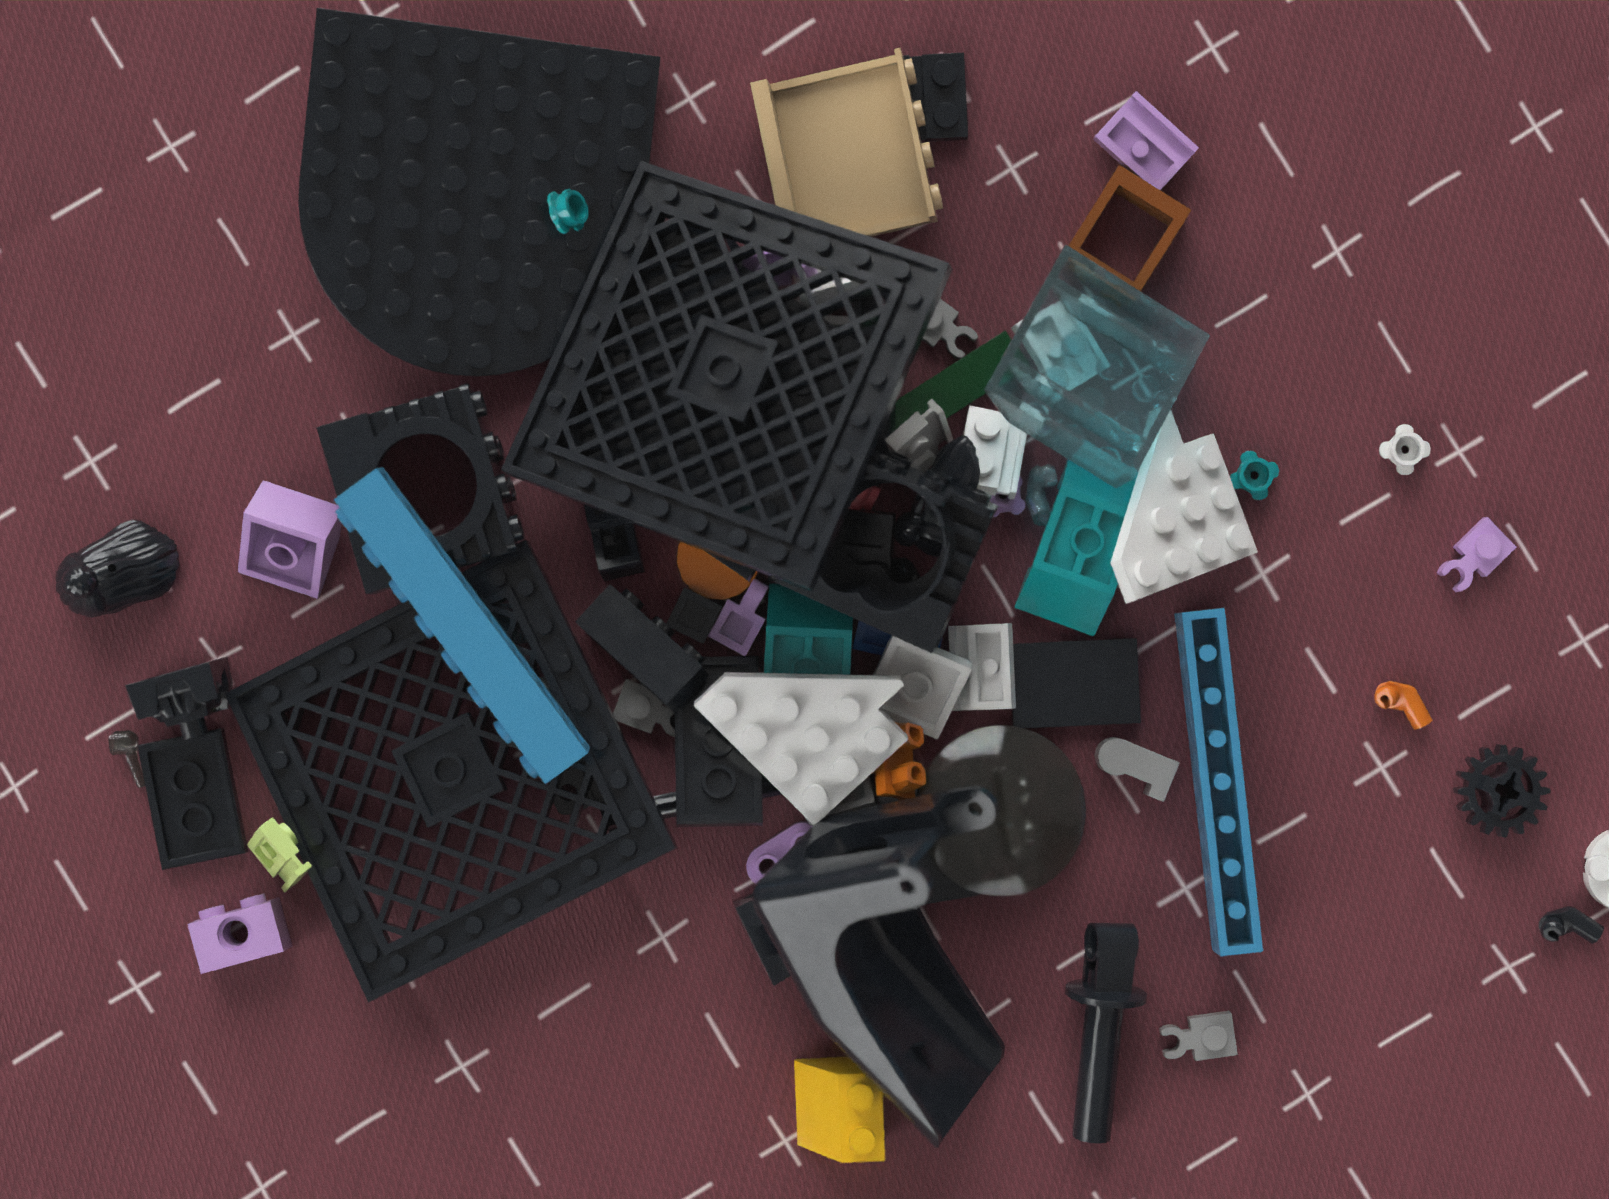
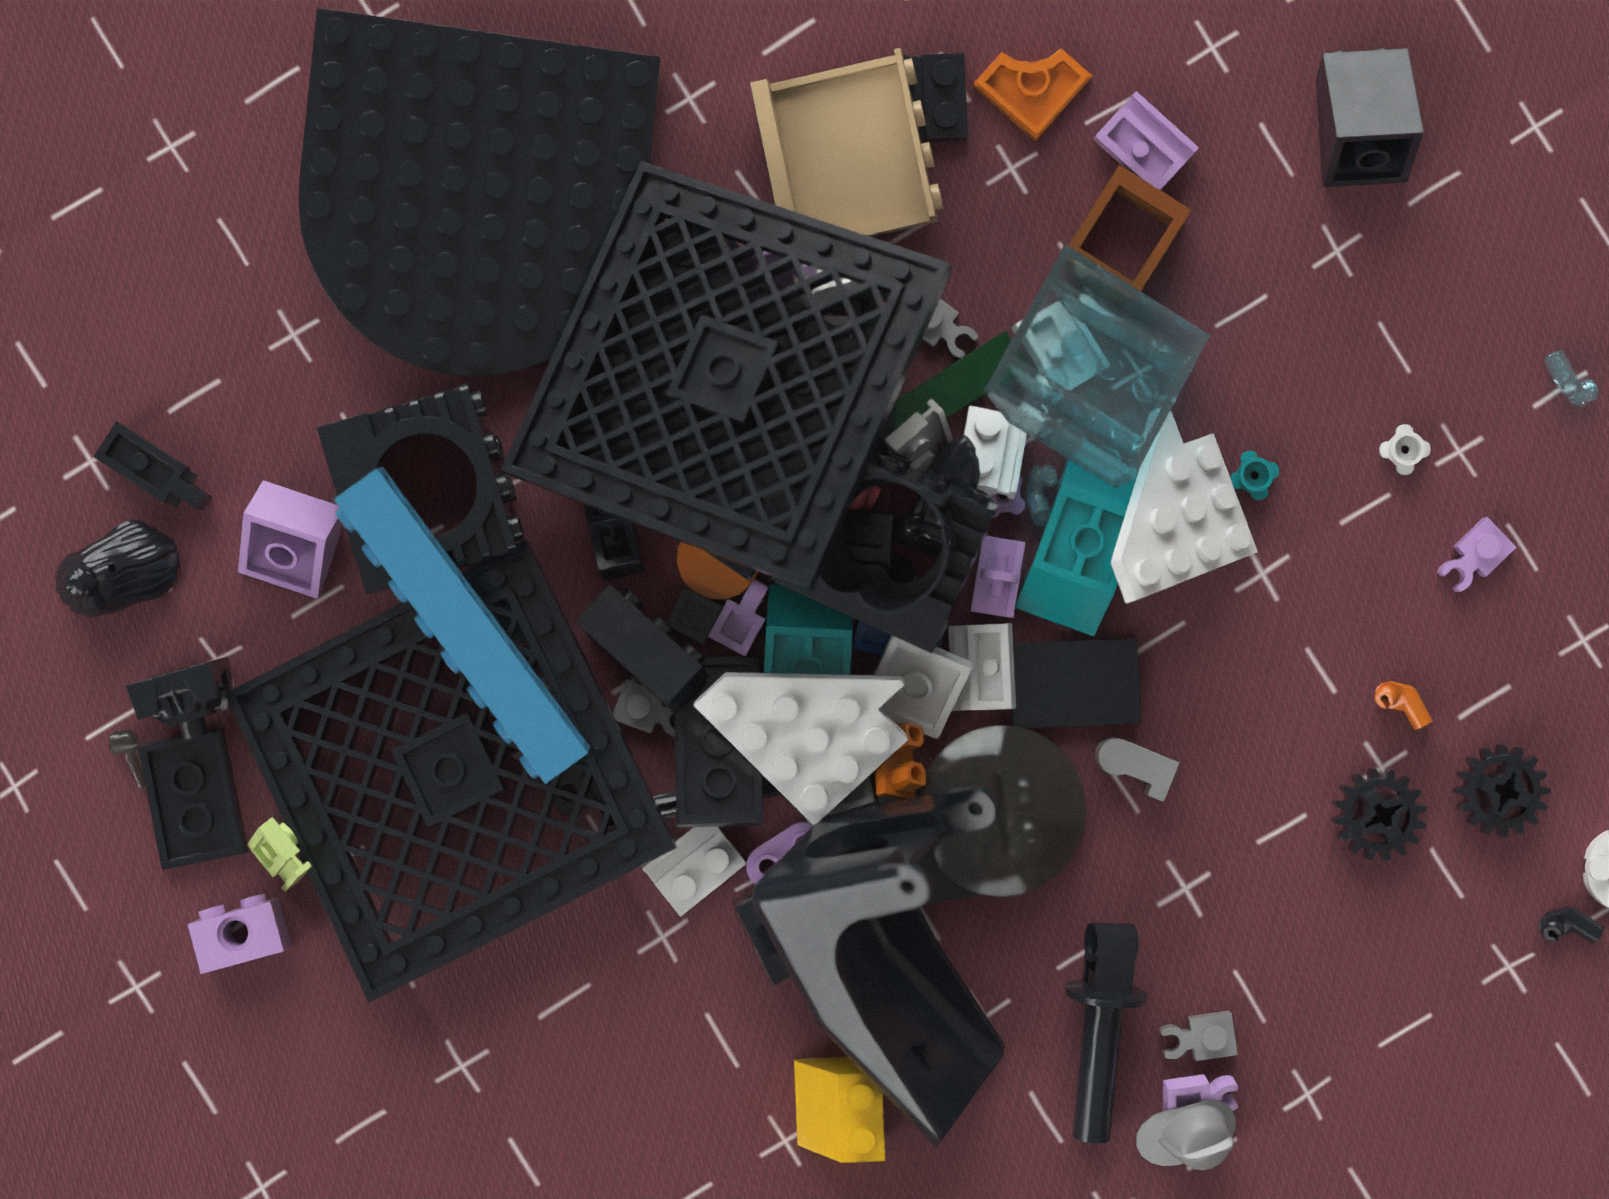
teal plate [547,189,589,234] -> none
dark azure brick [1174,608,1263,956] -> none
none -> black hinge [93,421,212,511]
none -> white plate [642,827,747,917]
none -> lavender hips [970,536,1025,618]
none -> orange tile [973,48,1092,142]
none -> light grey piece [1136,1100,1236,1170]
none -> lavender plate [1163,1074,1238,1111]
none -> slope [1316,48,1424,187]
none -> black gear [1331,768,1427,861]
none -> clear light blue arm [1544,350,1599,407]

